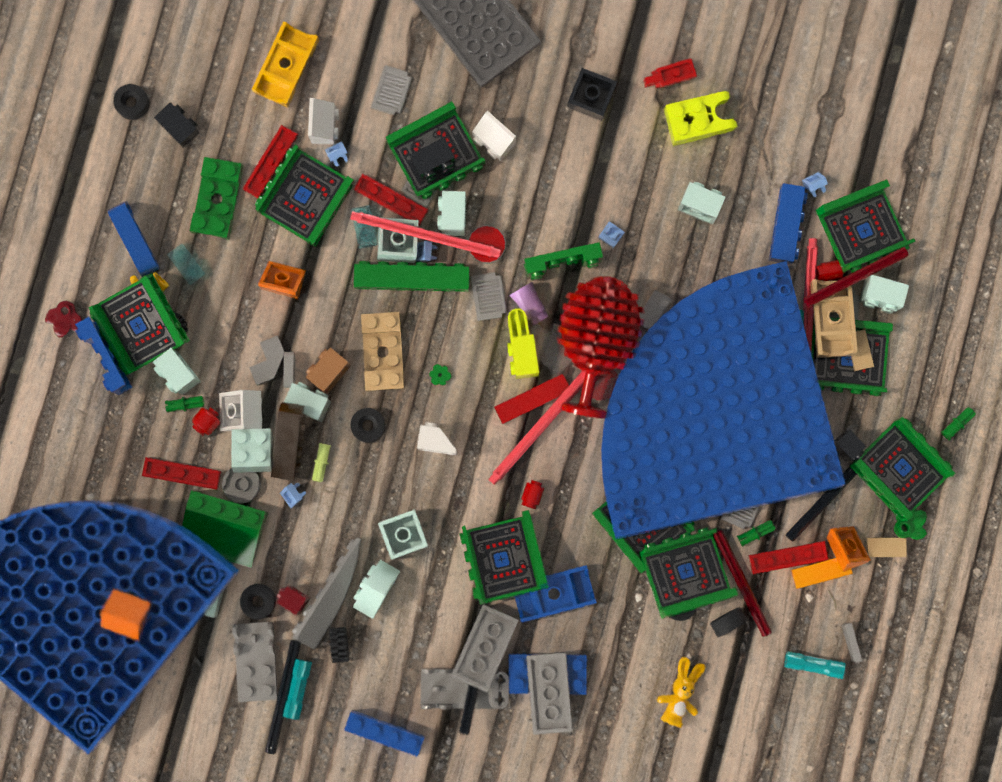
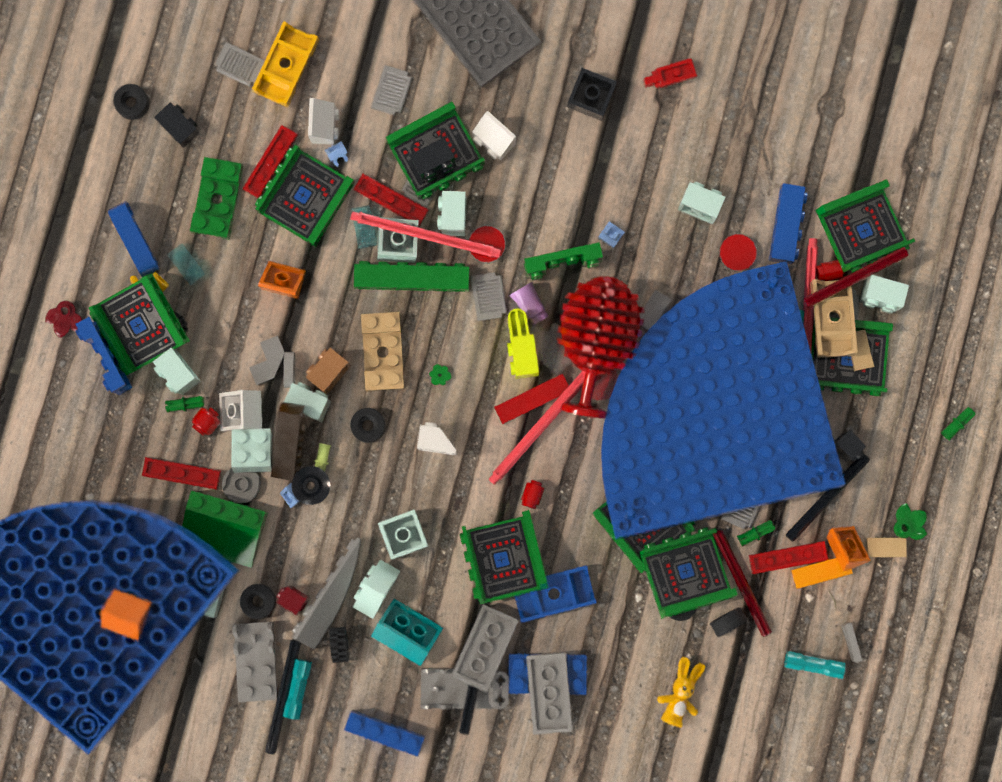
light blue tile [415,241,437,262] -> none
neon yellow brick [664,91,738,146] -> none
light blue tile [802,172,828,197] -> none
panel [849,417,956,522] -> none
none -> light grey window [215,42,265,87]
none -> black dish [292,466,330,505]
none -> teal slope [371,598,443,666]
none -> red tile [719,234,757,272]

